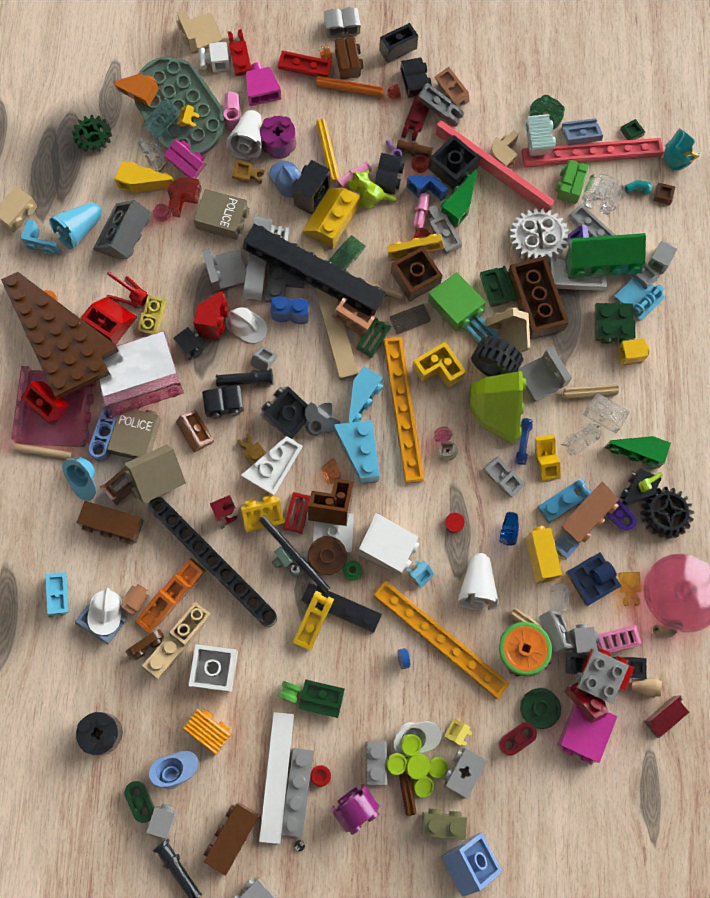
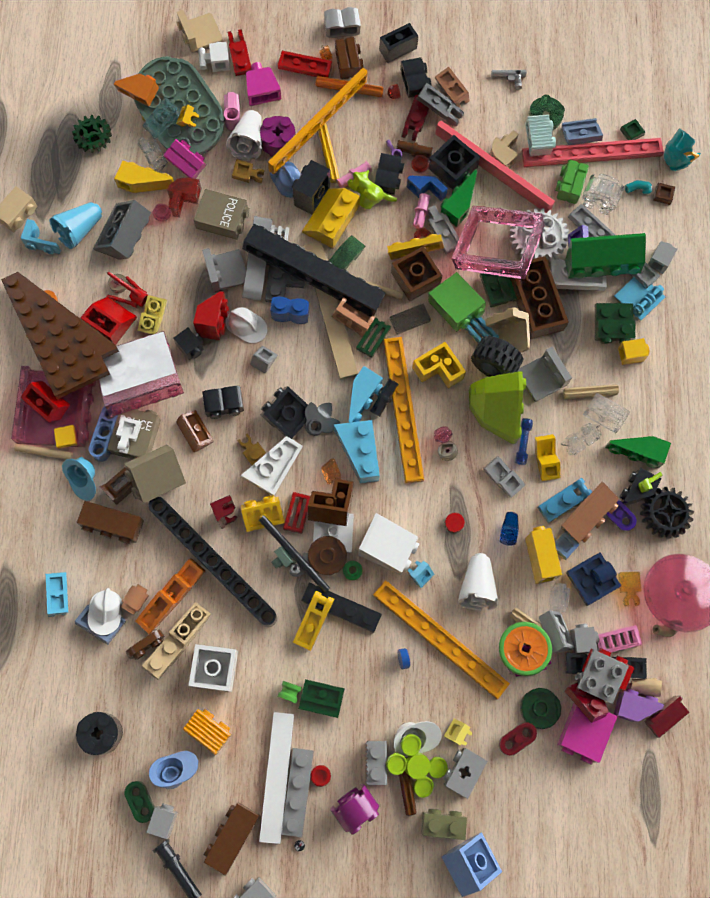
black pin [215,368,274,387] -> none
none -> yellow tile [54,425,77,449]
none -> dark tan tile [108,274,128,293]
none -> white plate [116,417,142,454]
none -> light orange tile [268,68,368,175]
none -> black pin [370,378,399,417]
none -> clear pink window [452,206,545,279]
none -> light grey hose [491,70,527,90]
none -> medium lavender slope [614,689,664,722]

